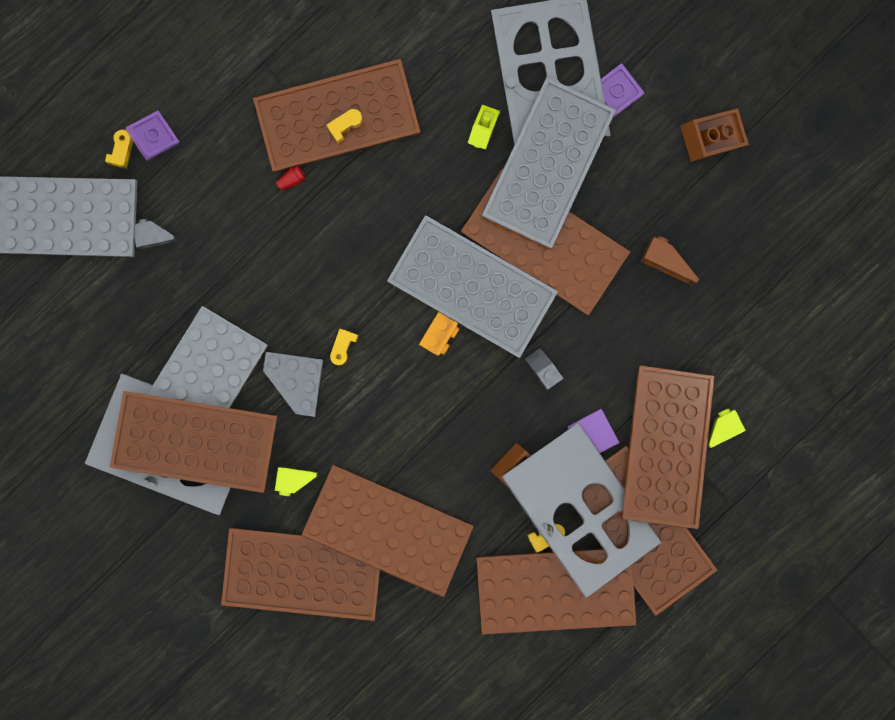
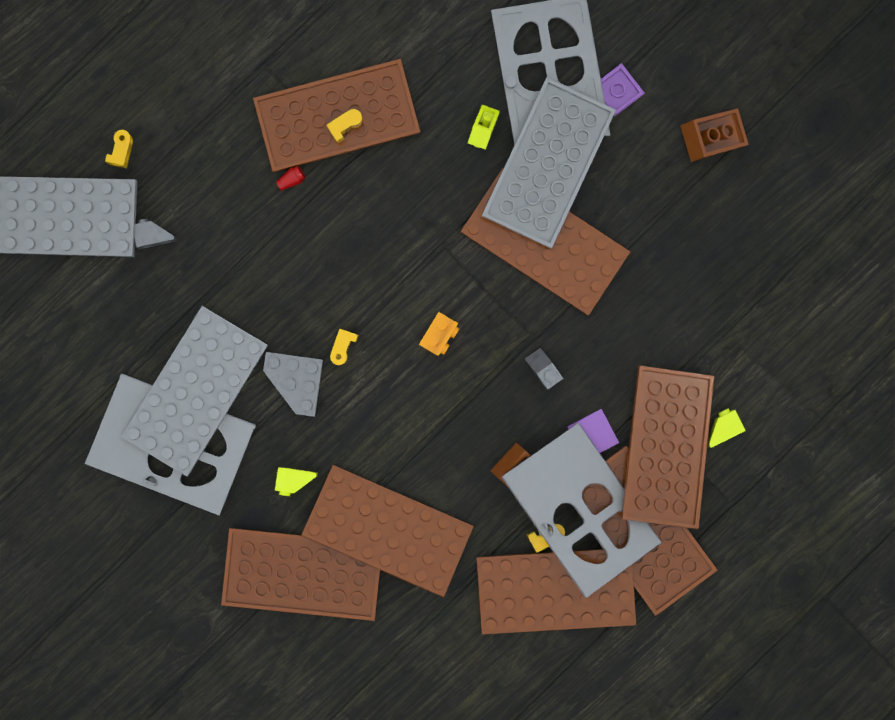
dark orange plate [110,391,277,493] -> none
medium lavender tile [125,110,179,161] -> none
light grey plate [387,215,558,358] -> none
dark orange slope [640,236,699,286] -> none

